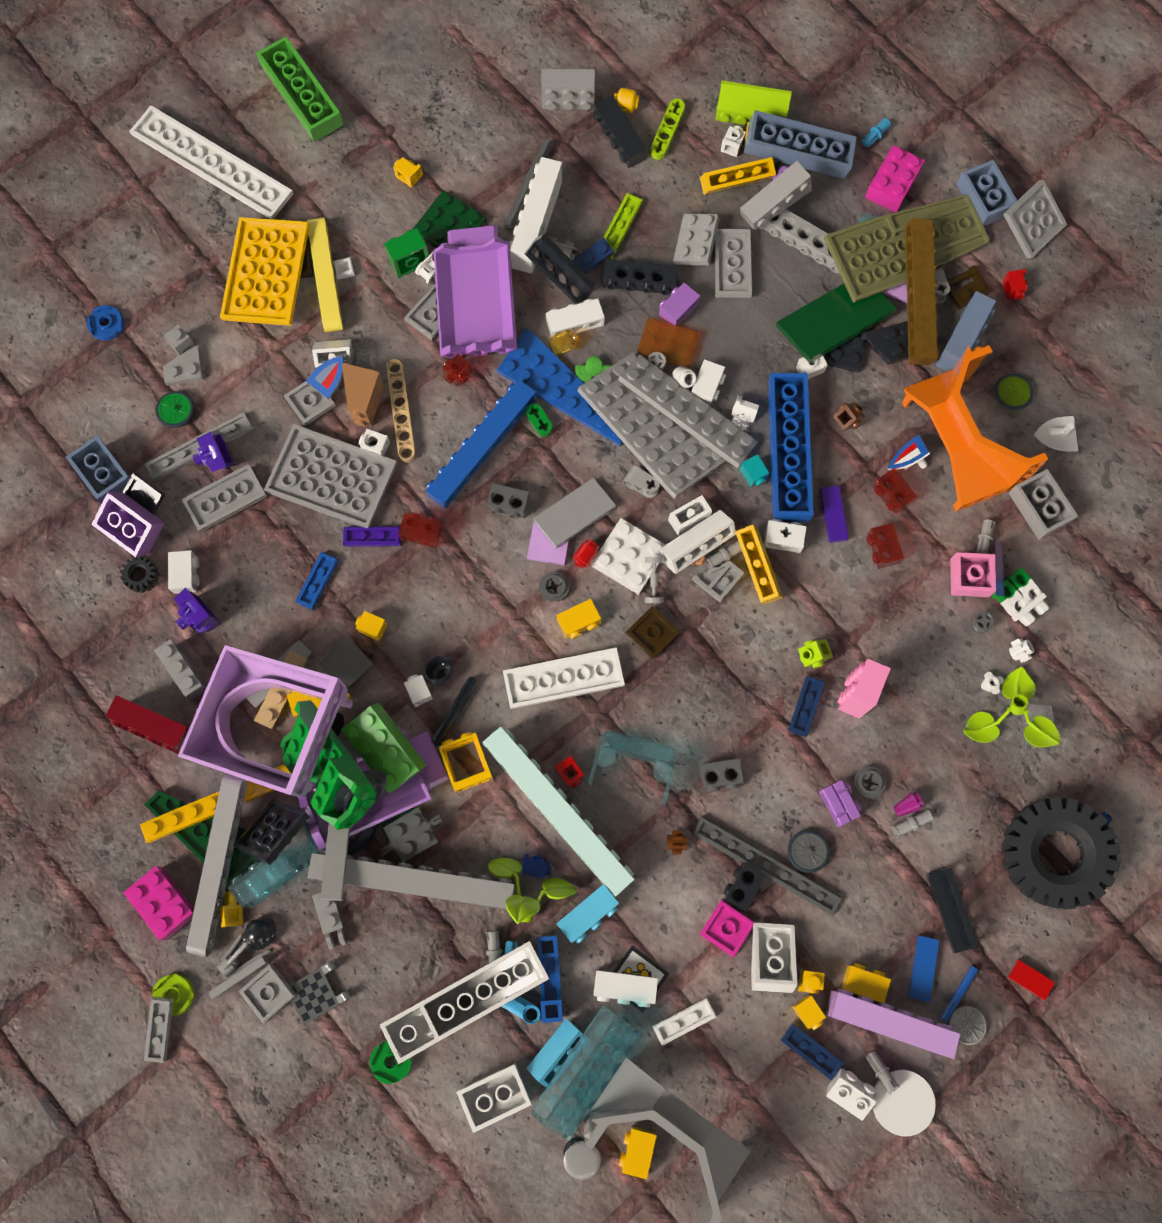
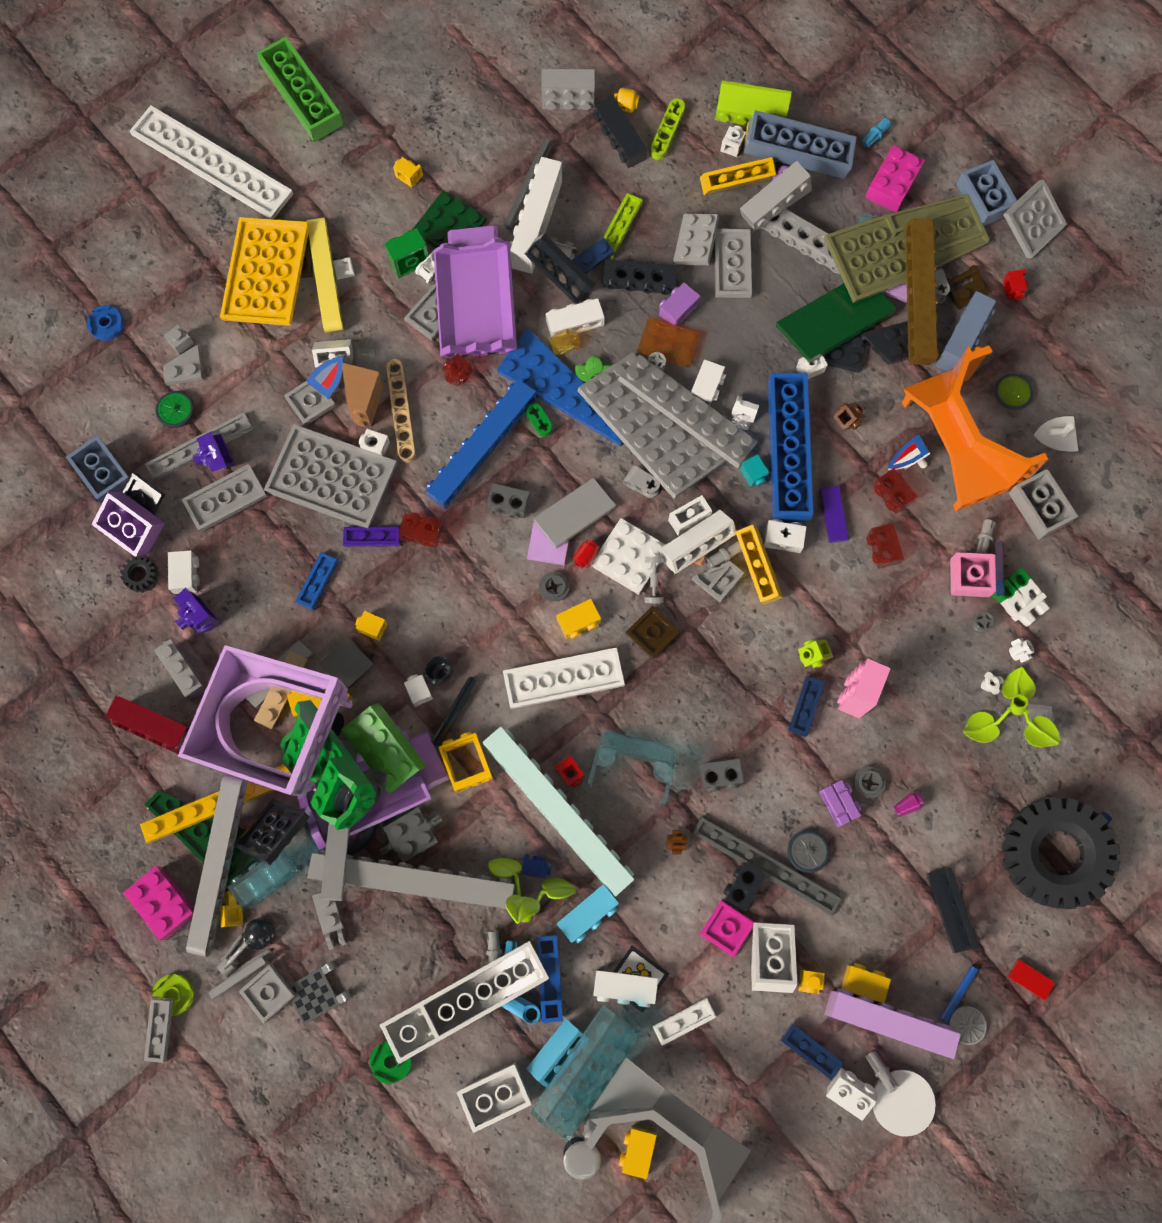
white brick [672,367,696,388] -> none
yellow brick [792,995,826,1030] -> none
light grey pin [892,809,934,838] -> none
blue tile [908,936,939,1002] -> none

